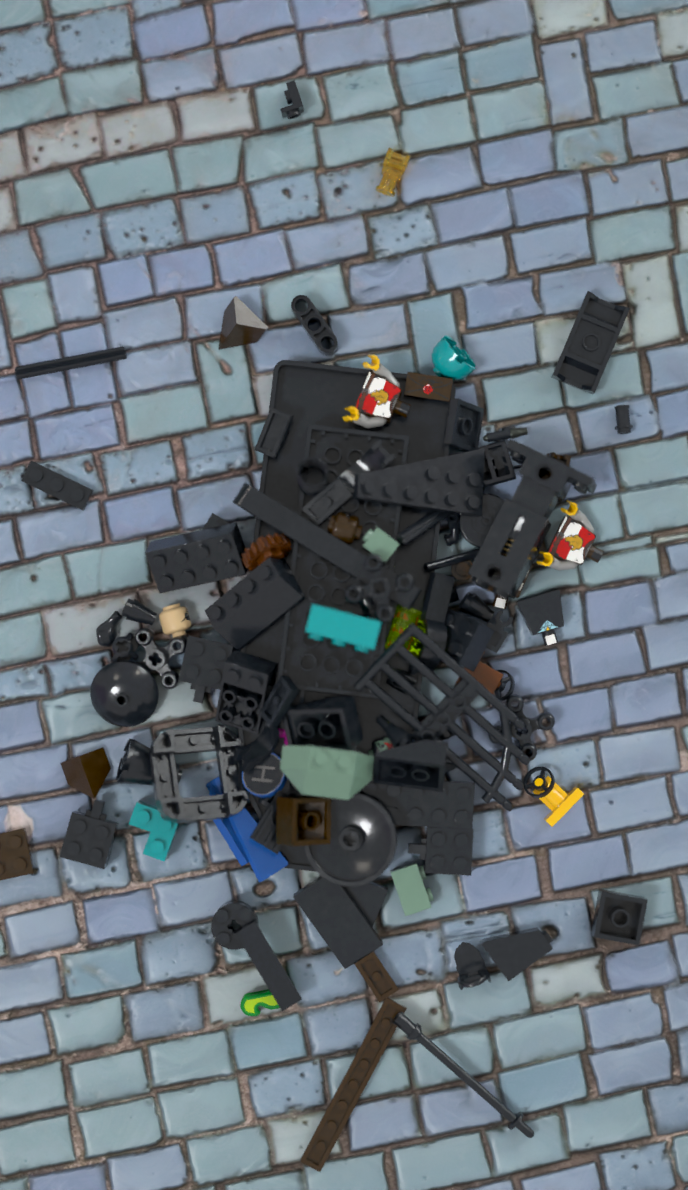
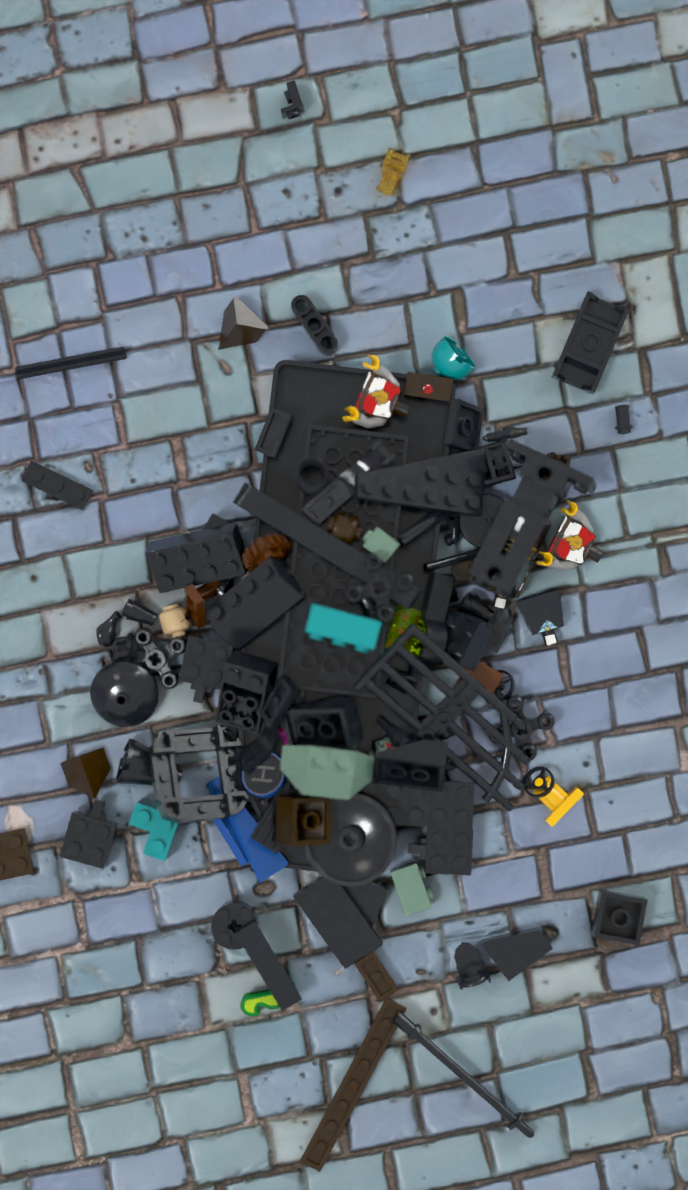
none -> reddish brown piece [184,578,234,629]

